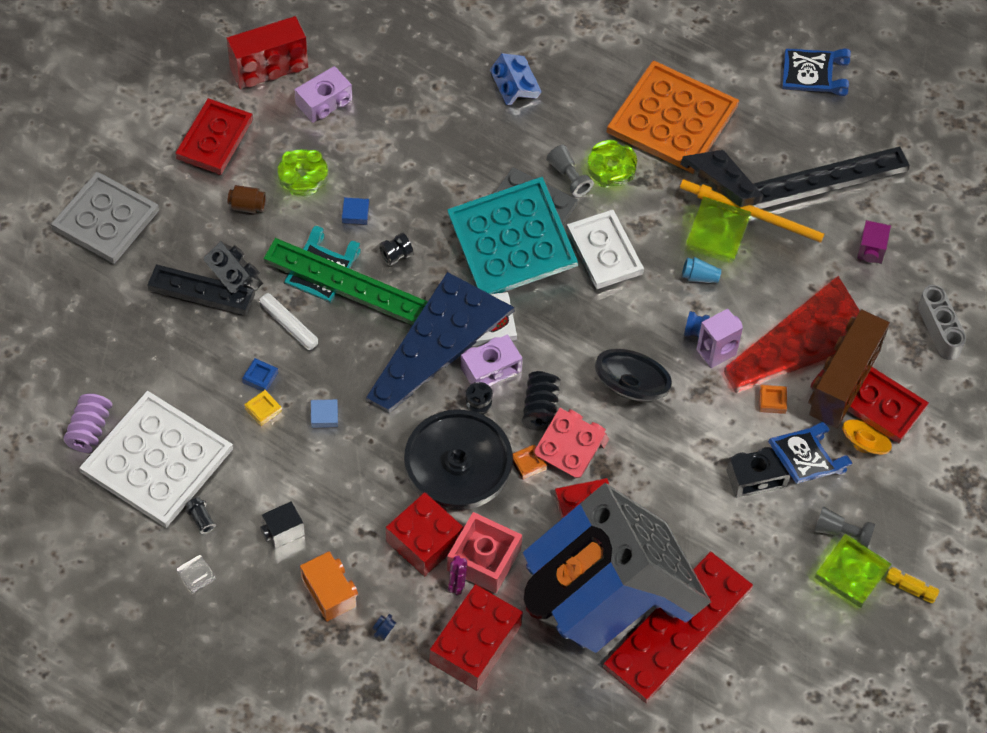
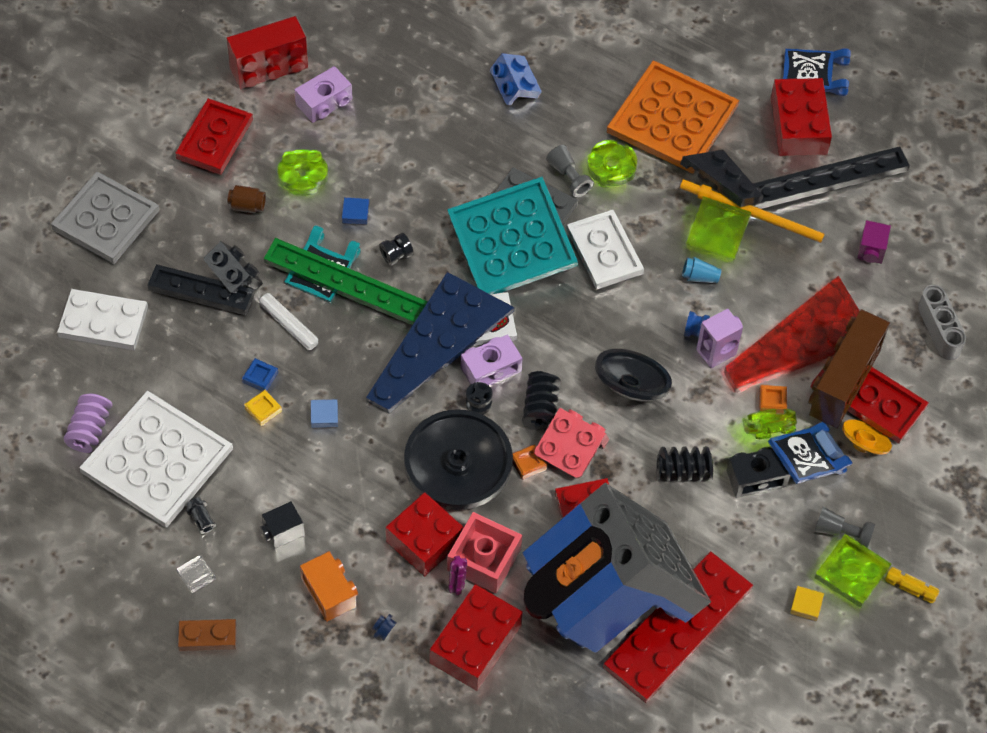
none -> white plate [57,289,148,351]
none -> dark orange plate [178,619,236,651]
none -> black piece [656,446,714,481]
none -> clear neon green plate [742,409,797,440]
none -> red brick [771,78,832,156]
none -> yellow tile [790,586,824,621]
none -> medium blue tile [815,429,845,460]

